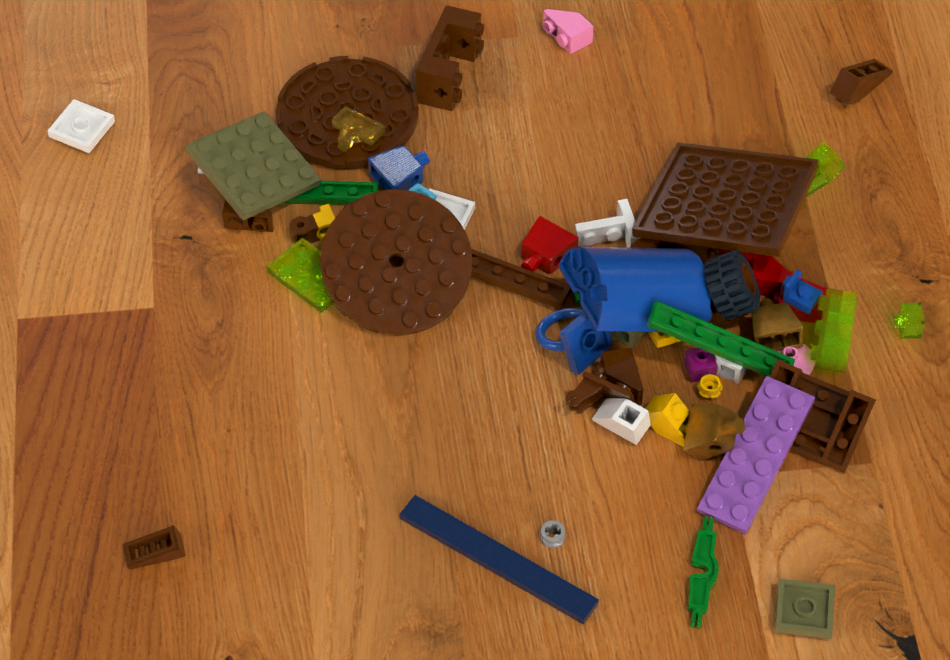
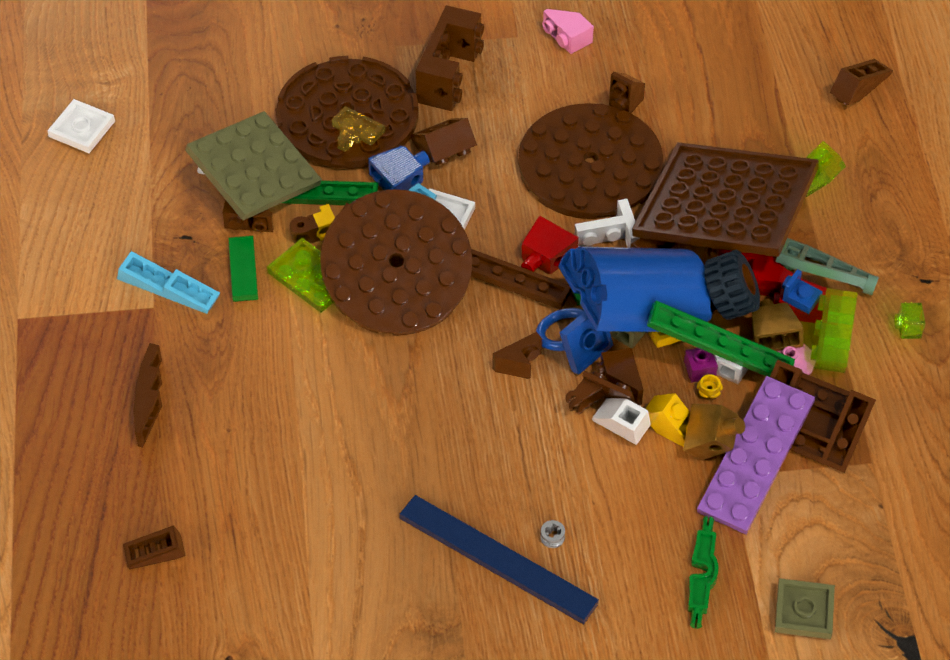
none -> medium azure slope [117,251,220,314]
none -> reddish brown slope [133,343,162,448]
none -> green tile [229,236,258,302]
none -> reddish brown slope [411,118,477,165]
none -> reddish brown slope [492,332,542,379]
none -> reddish brown plate [518,103,663,219]
none -> reddish brown slope [609,71,645,113]
none -> sand green plate [775,238,879,296]

